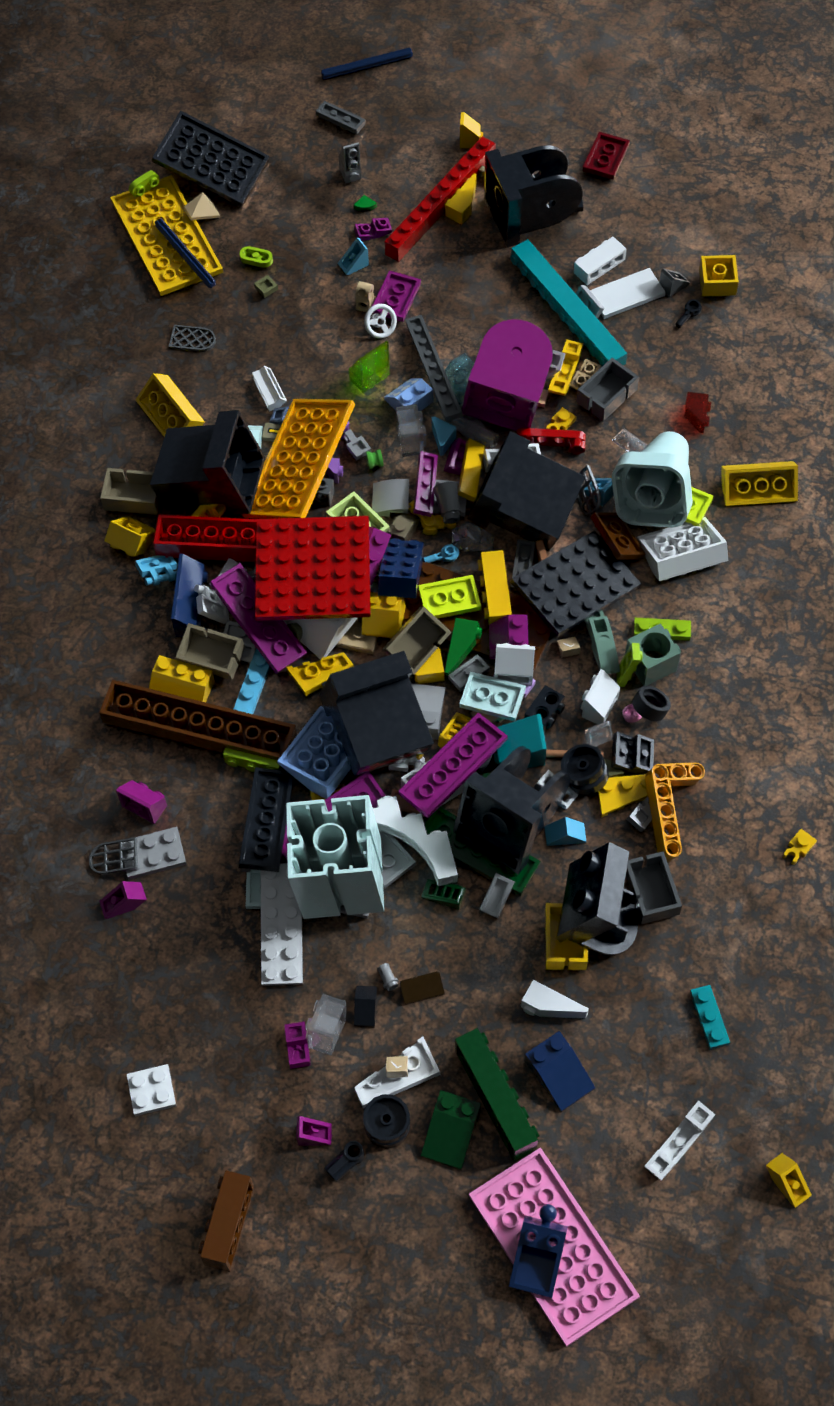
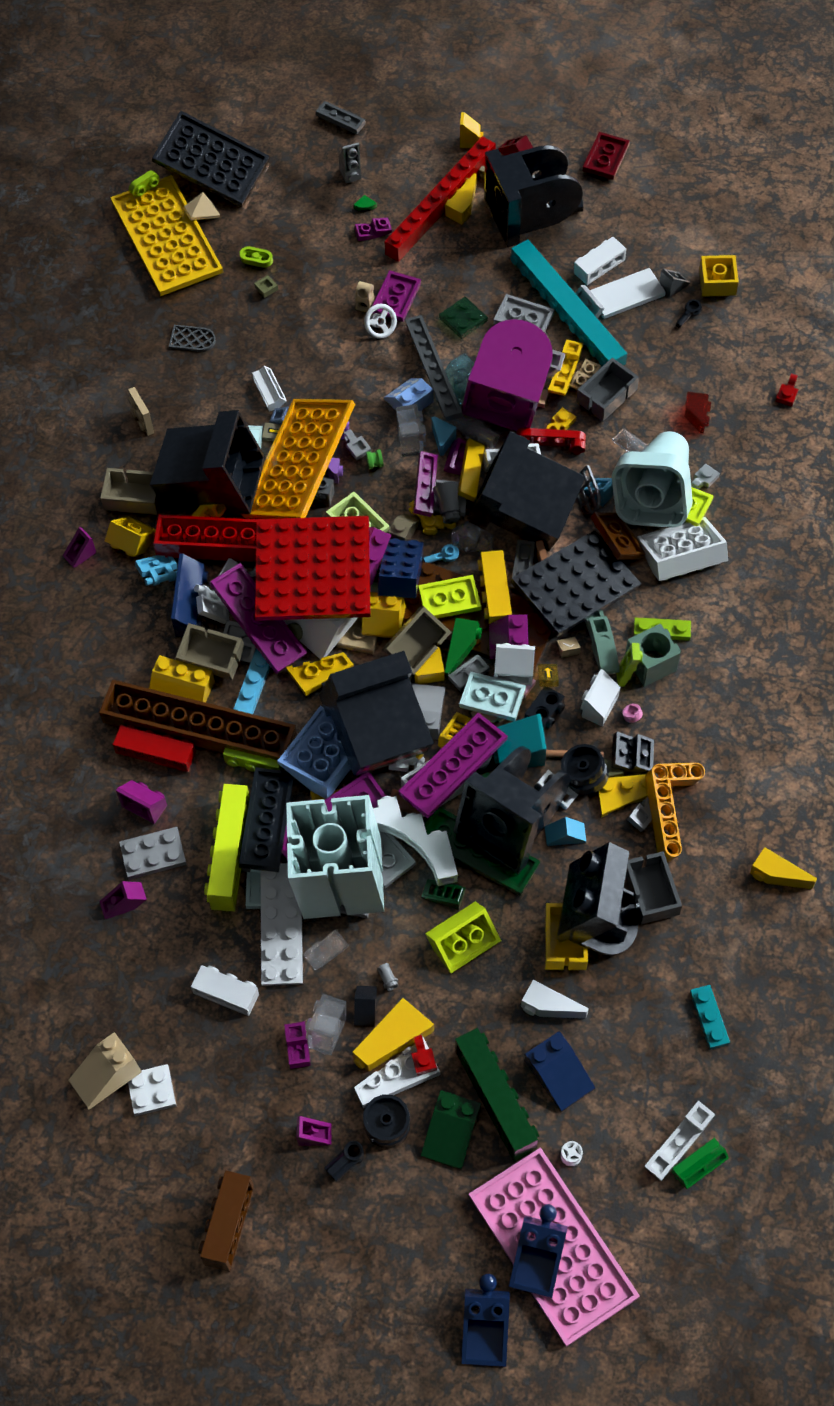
dark grey window [89,837,138,874] -> none
yellow slope [135,373,205,437] -> none
dark blue axle [155,218,216,288] -> none
dark blue axle [321,47,413,79] -> none
medium azure slope [338,238,369,275] -> none
clear neon green slope [349,340,390,393] -> none
light grey slope [372,479,409,517] -> none
tan slope [386,1056,408,1078] -> none
dark brown slope [400,971,445,1005] -> none
light grey tile [479,873,515,918] -> none
clear slope [583,721,613,747] -> none
black tyre [632,686,671,722] -> none
yellow slope [721,461,798,506] -> none
yellow slope [766,1153,812,1208] -> none
yellow plate [783,829,817,865] -> none
none -> magenta slope [62,527,96,567]
none -> tan slope [69,1032,142,1109]
none -> red brick [113,725,196,772]
none -> tan plate [127,387,154,436]
none -> white brick [191,965,259,1016]
none -> neon yellow brick [204,784,250,912]
none -> clear slope [303,929,350,970]
none -> yellow slope [353,998,434,1071]
none -> red plate [411,1035,437,1076]
none -> neon yellow slope [425,901,501,973]
none -> clear green plate [439,296,488,339]
none -> dark blue slope [461,1274,510,1367]
none -> light grey plate [493,294,554,333]
none -> dark red slope [498,135,533,155]
none -> clear yellow tile [538,664,559,687]
none -> white wheel [560,1141,583,1167]
none -> green piece [671,1137,729,1189]
none -> light grey plate [691,464,720,490]
none -> yellow slope [750,847,817,889]
none -> red plate [775,373,799,407]

